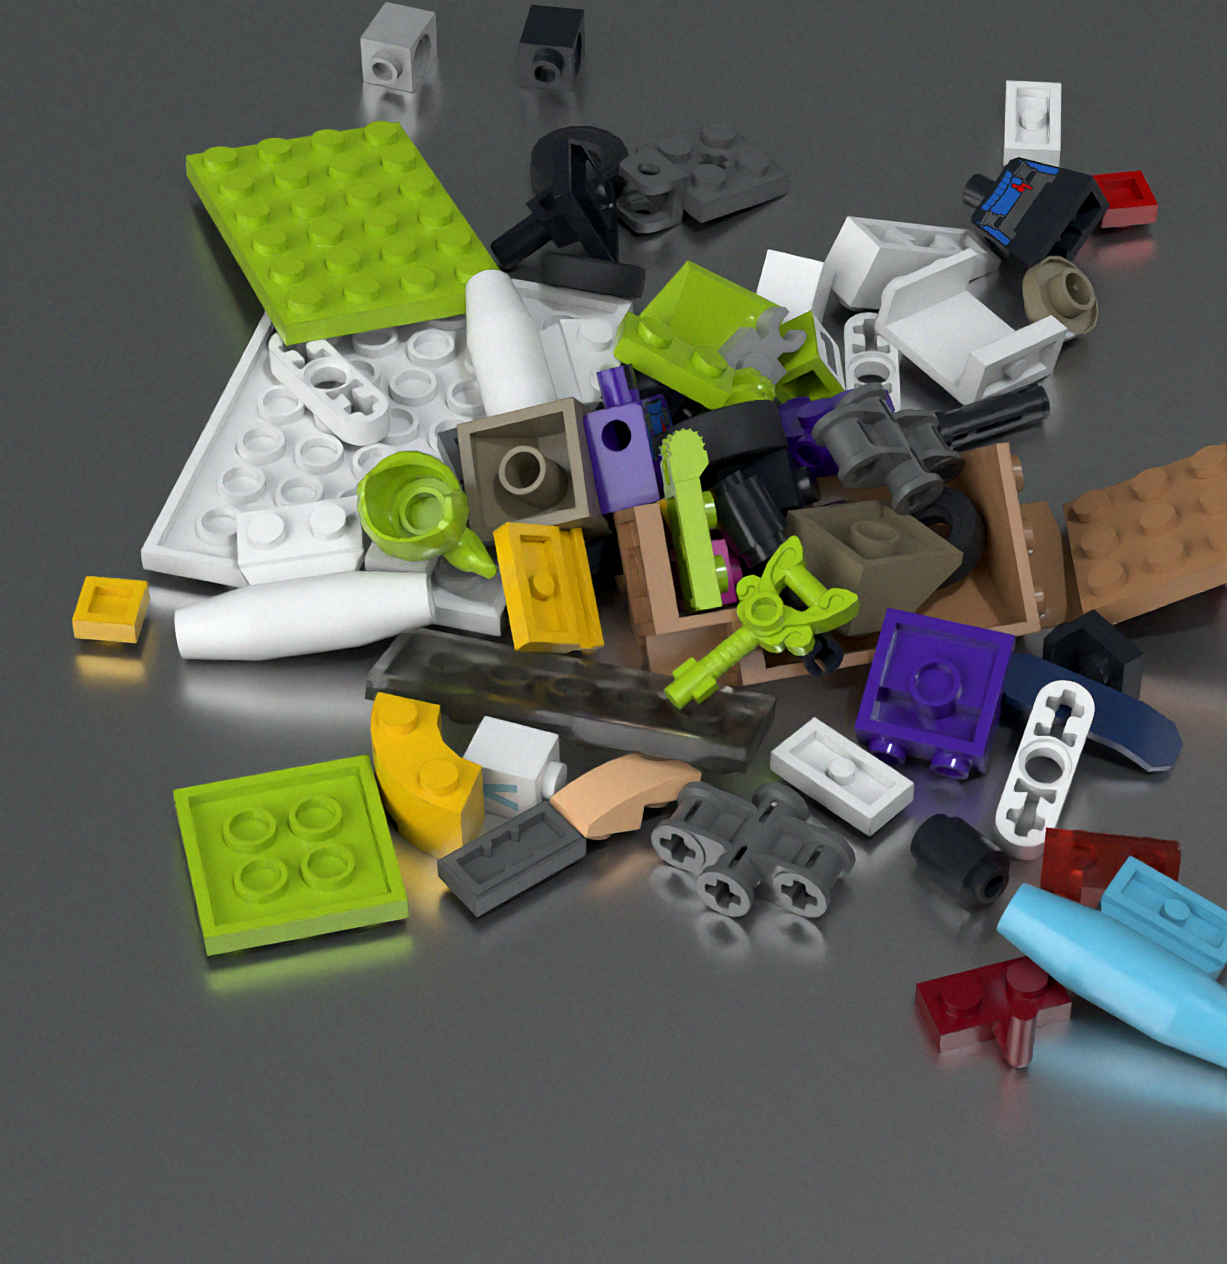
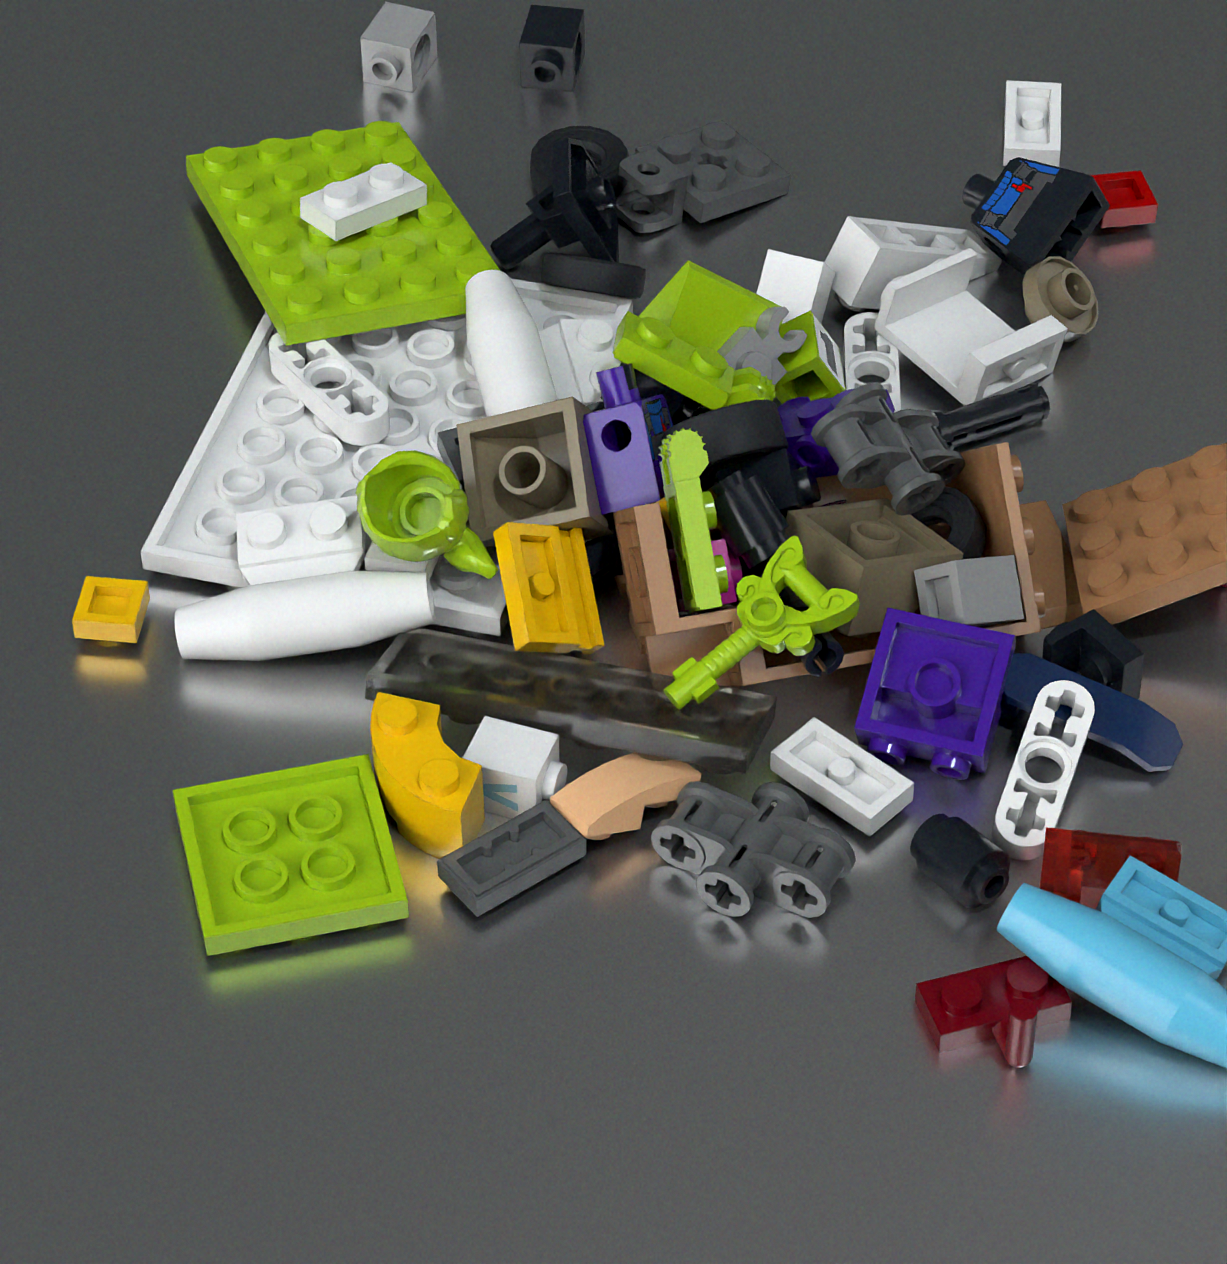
none -> white plate [300,162,427,241]
none -> light grey brick [914,555,1024,628]

